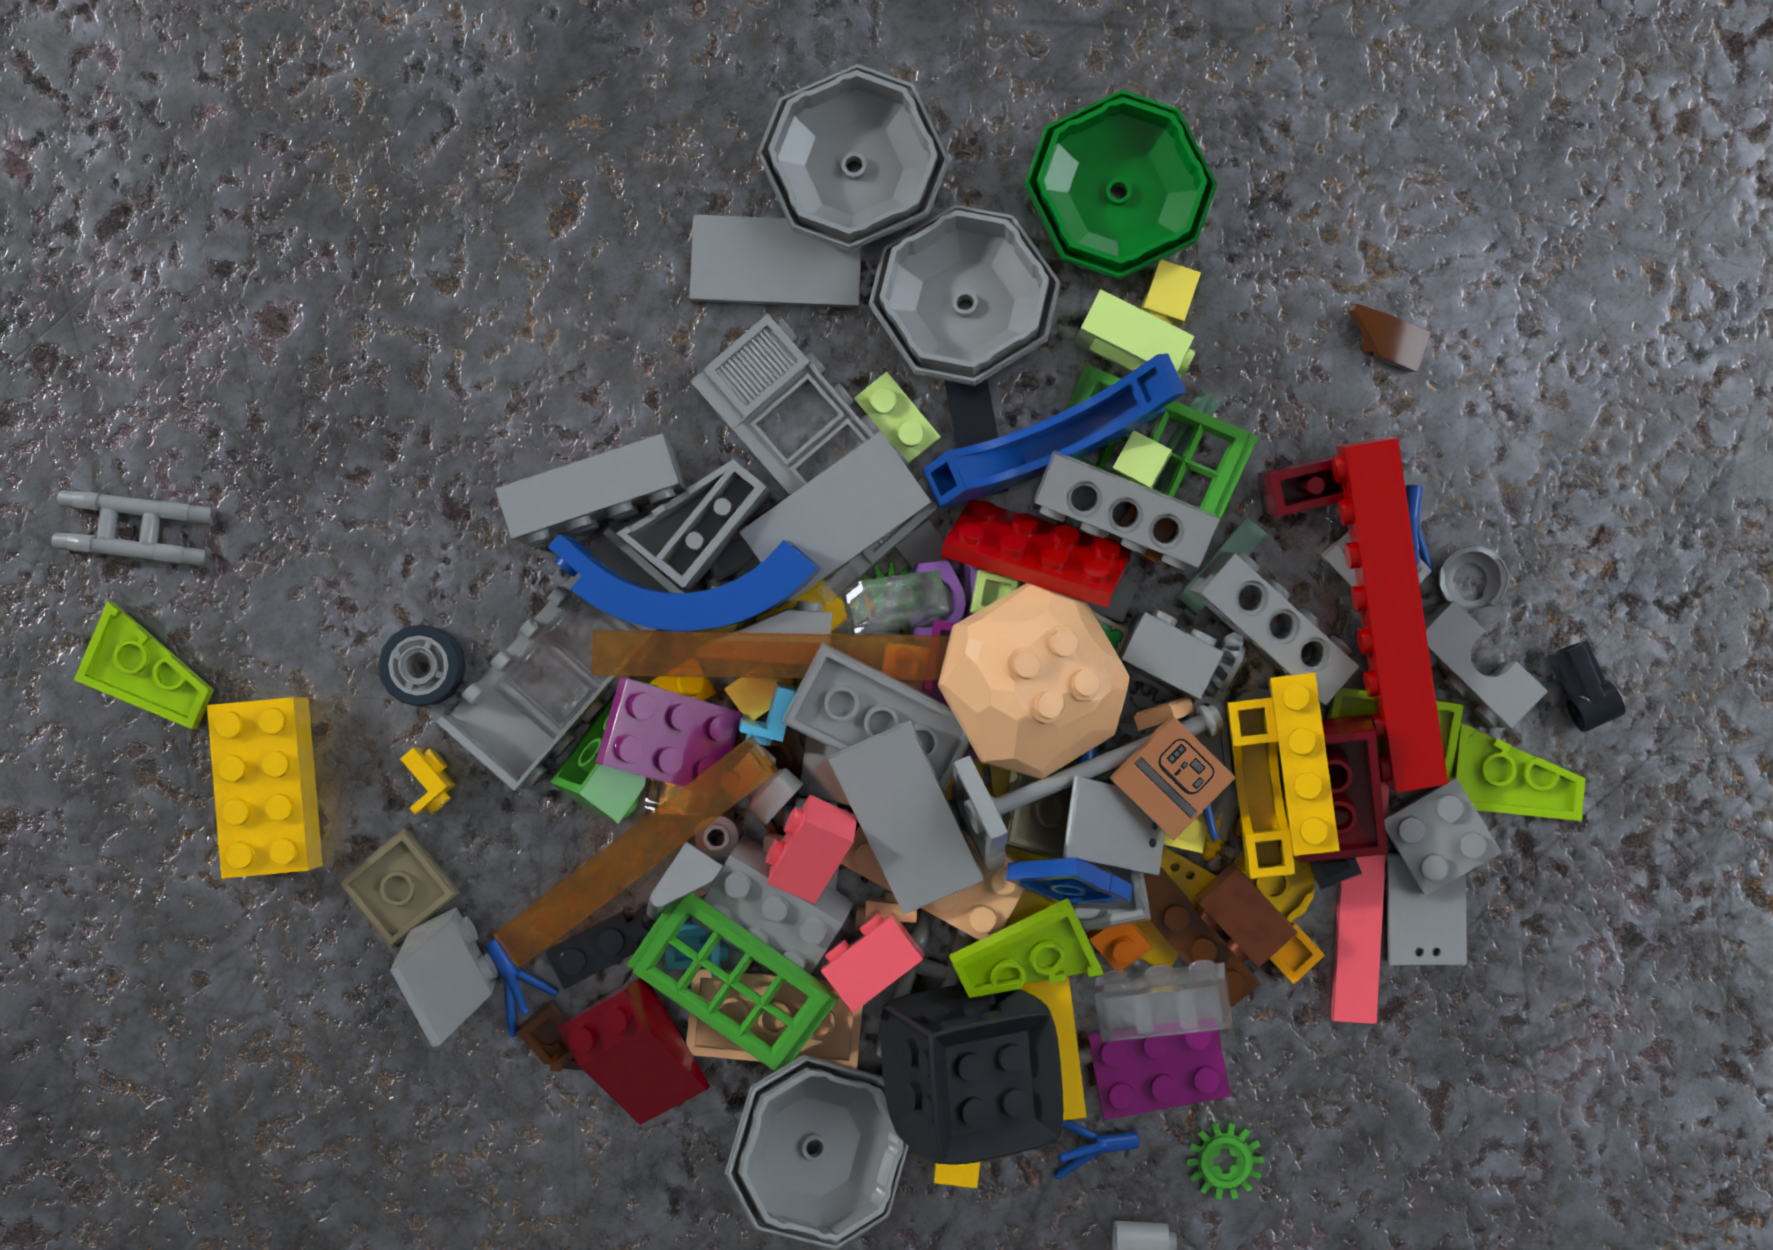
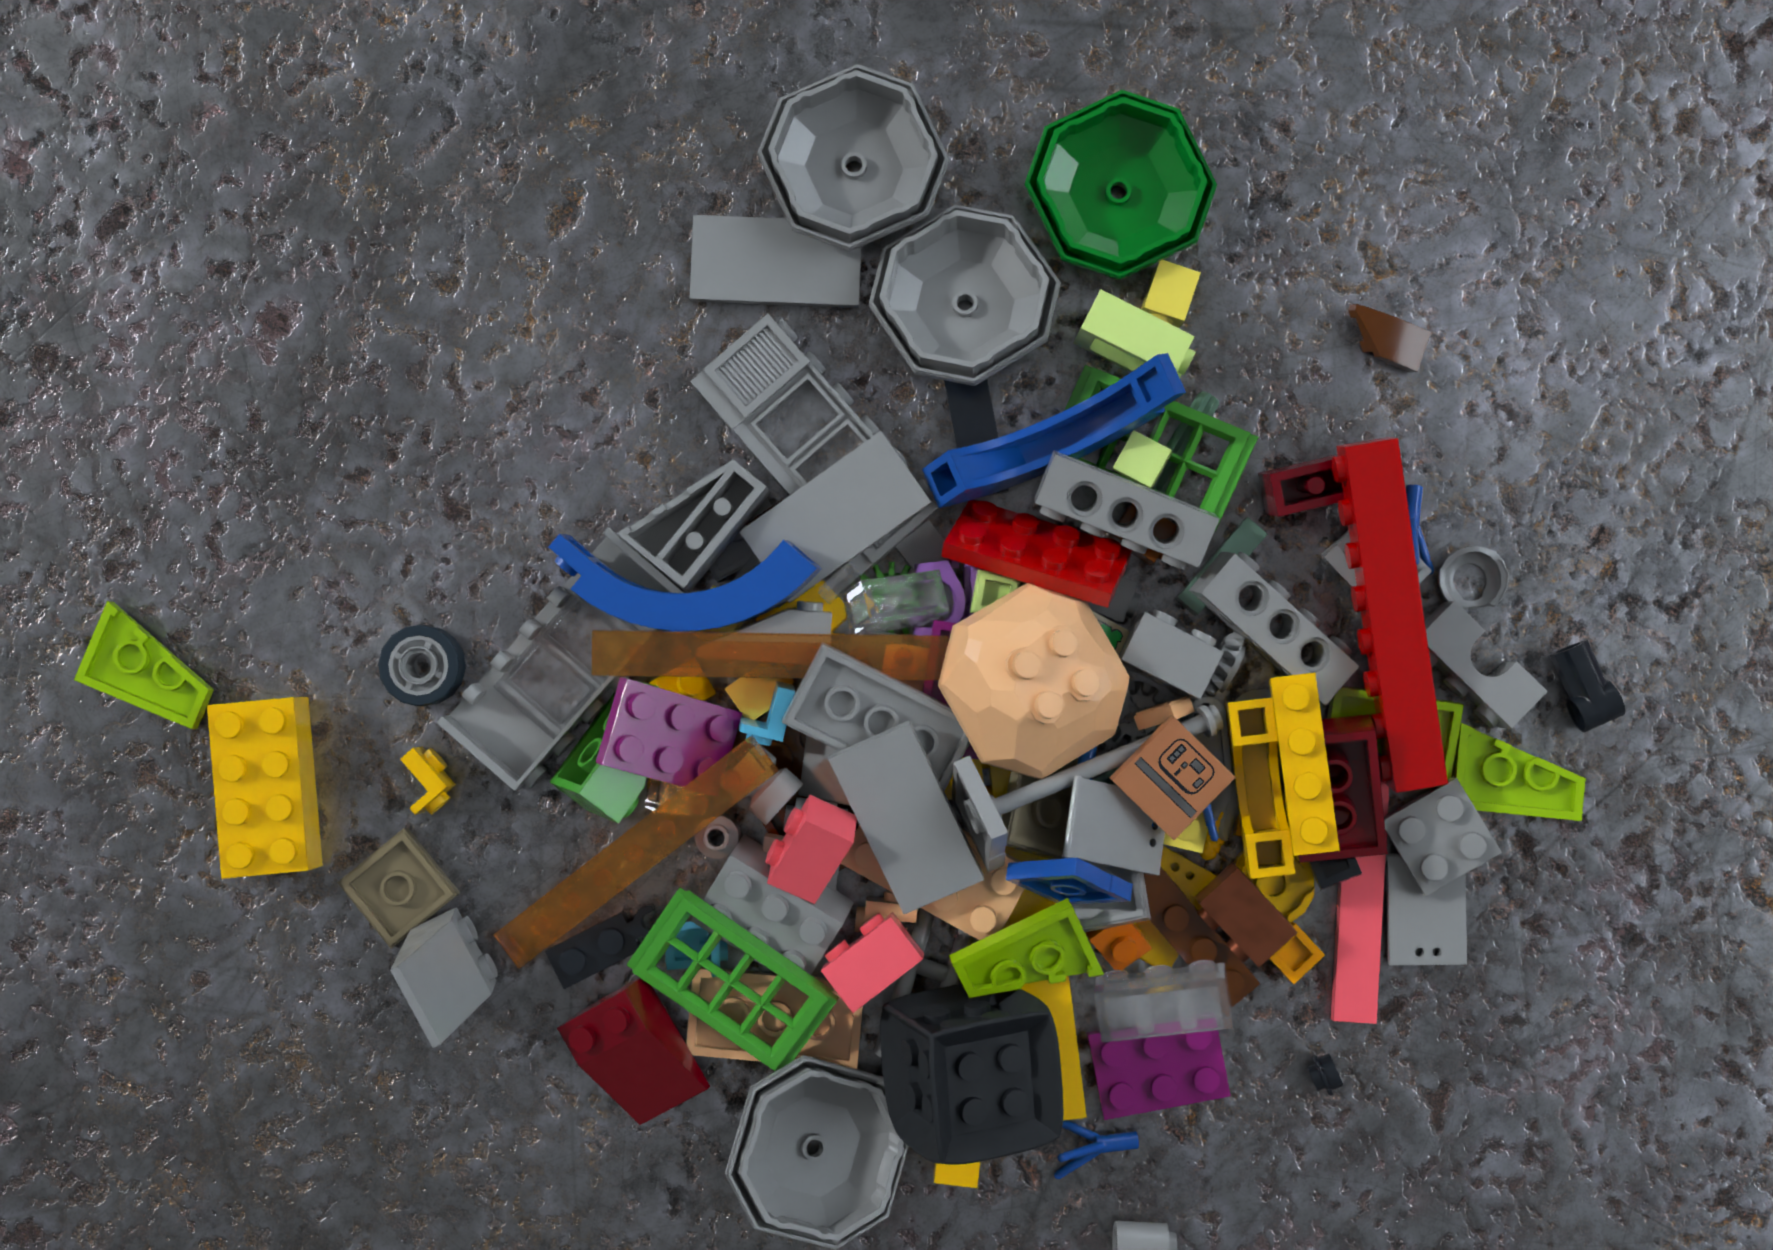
light grey piece [51,490,211,566] -> none
blue plant [484,938,558,1037] -> none
light grey brick [495,433,687,549] -> none
reddish brown slope [517,1001,582,1072] -> none
light grey tile [646,842,723,920] -> none
yellowish green plate [854,371,941,464] -> none
bright green gear [1186,1122,1264,1200] -> none
none -> black plate [1307,1053,1343,1096]

